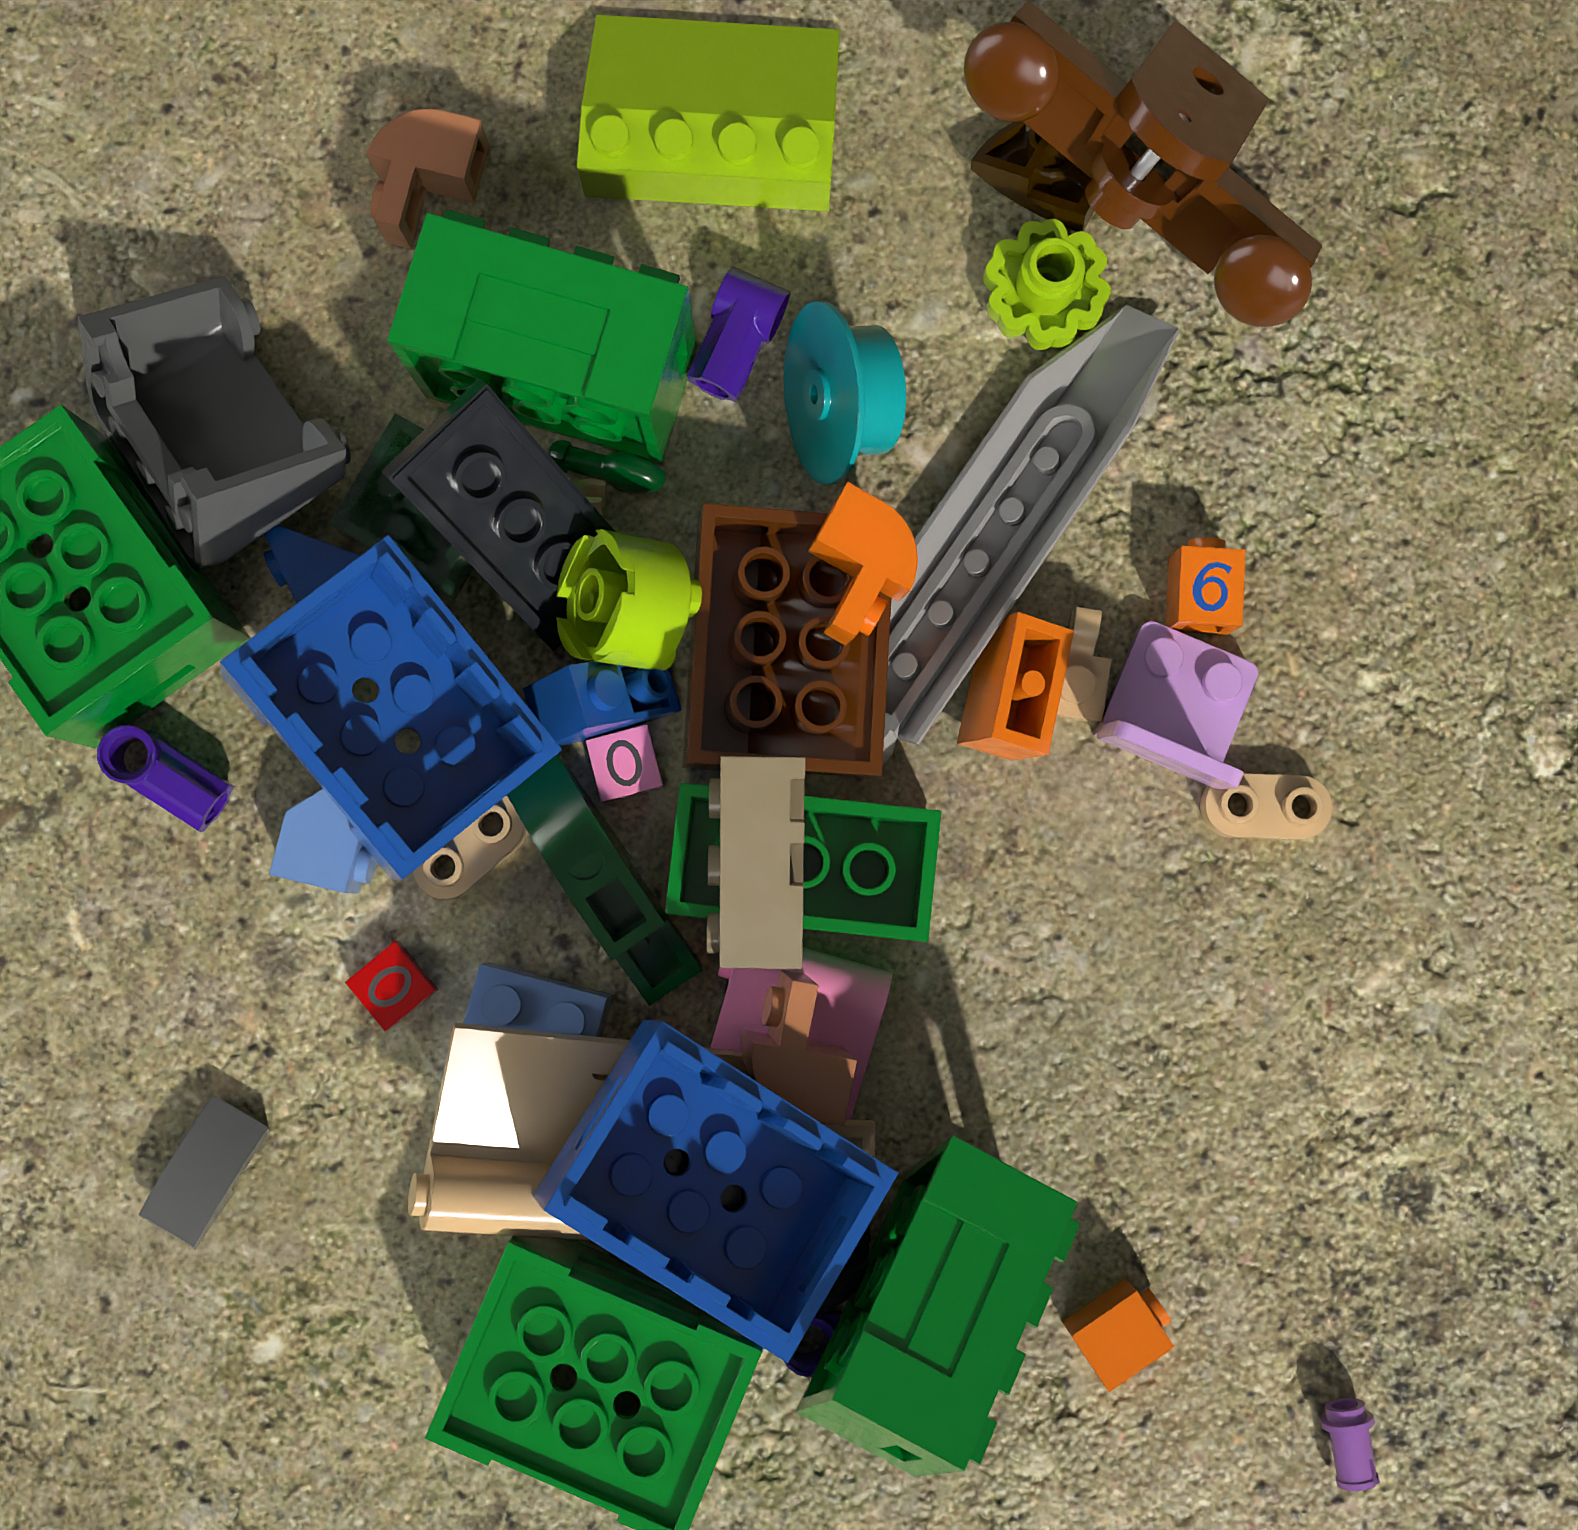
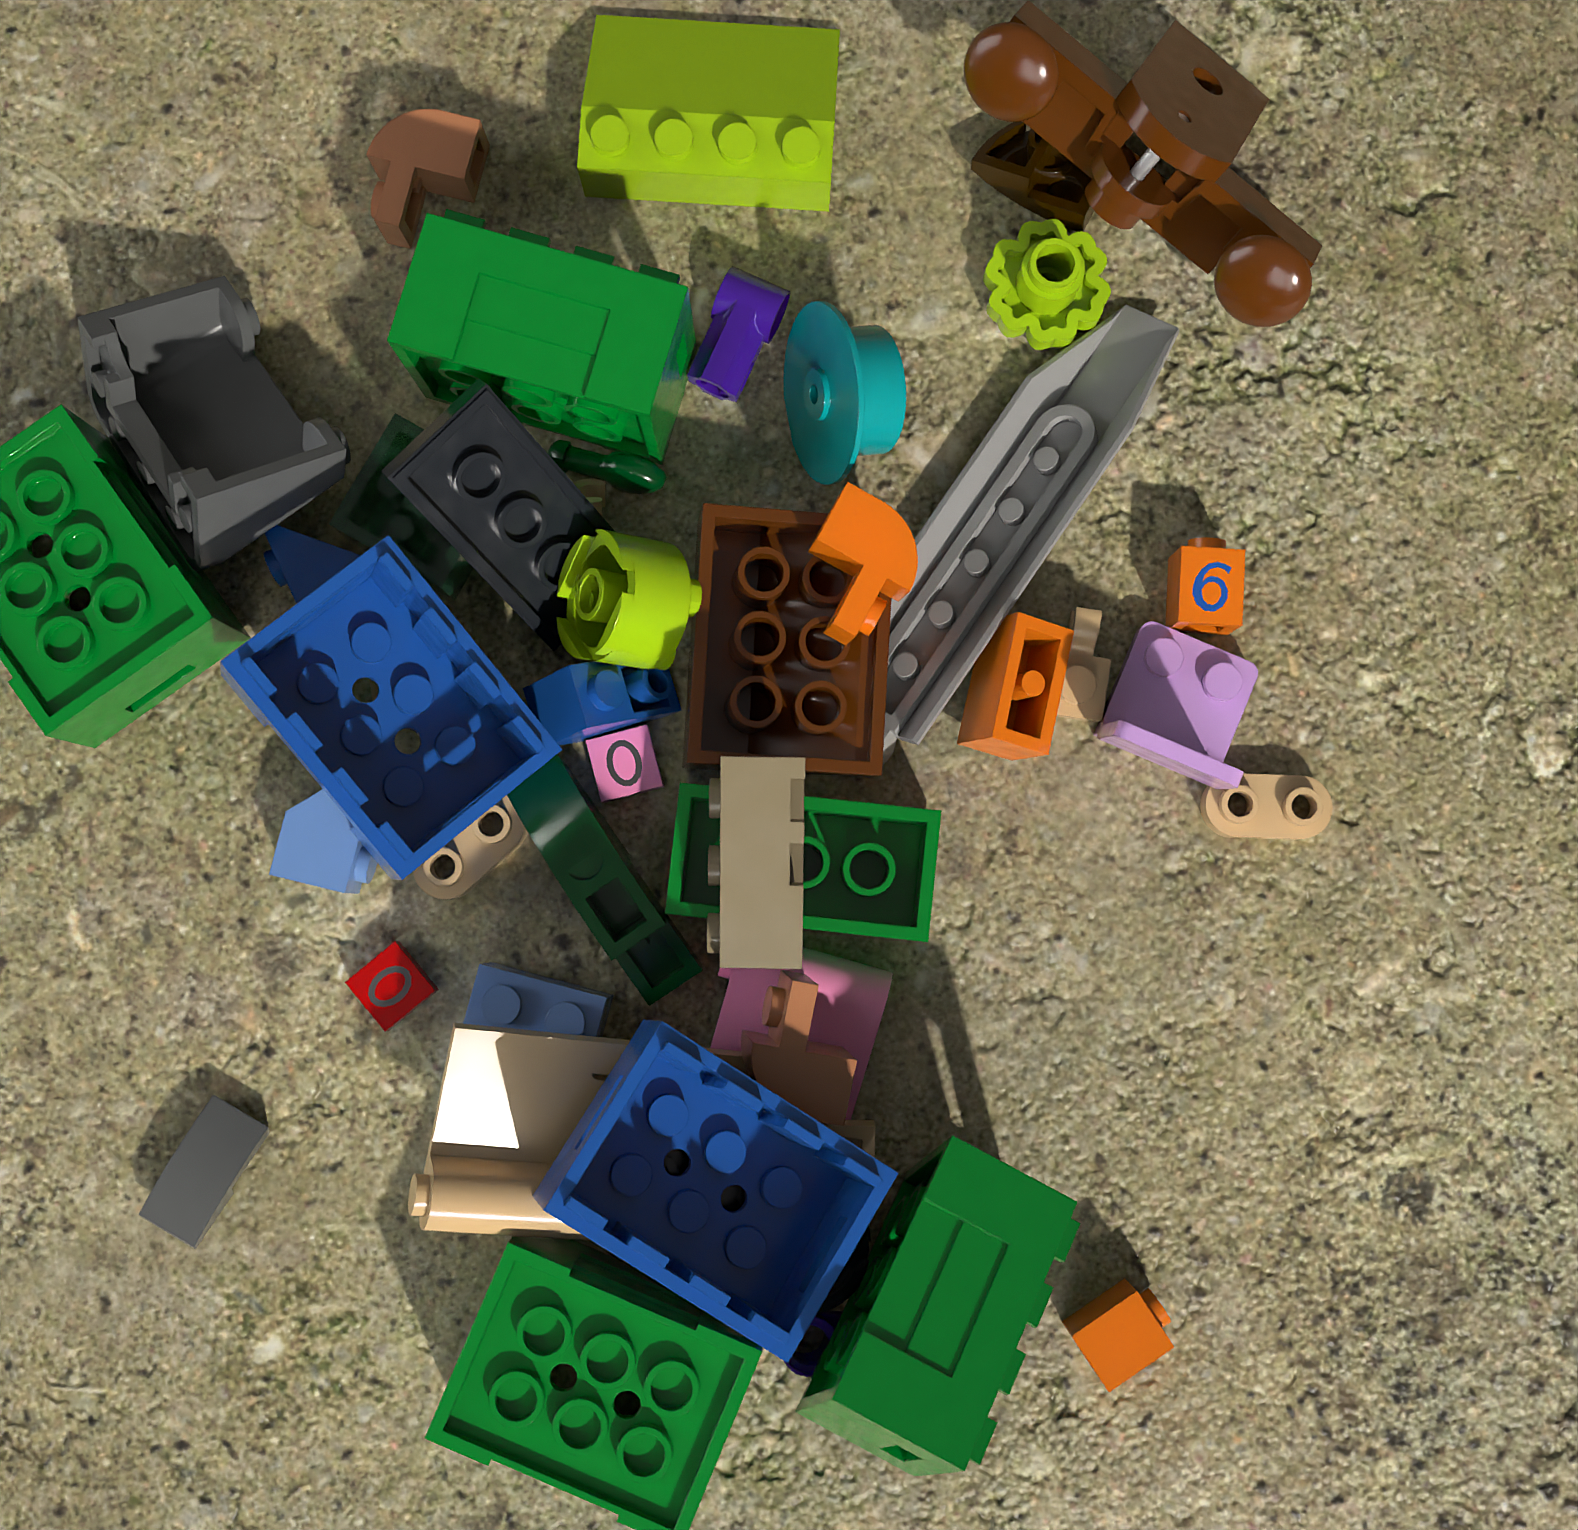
dark purple piece [97,726,235,832] -> none
medium lavender pin [1320,1398,1380,1491] -> none

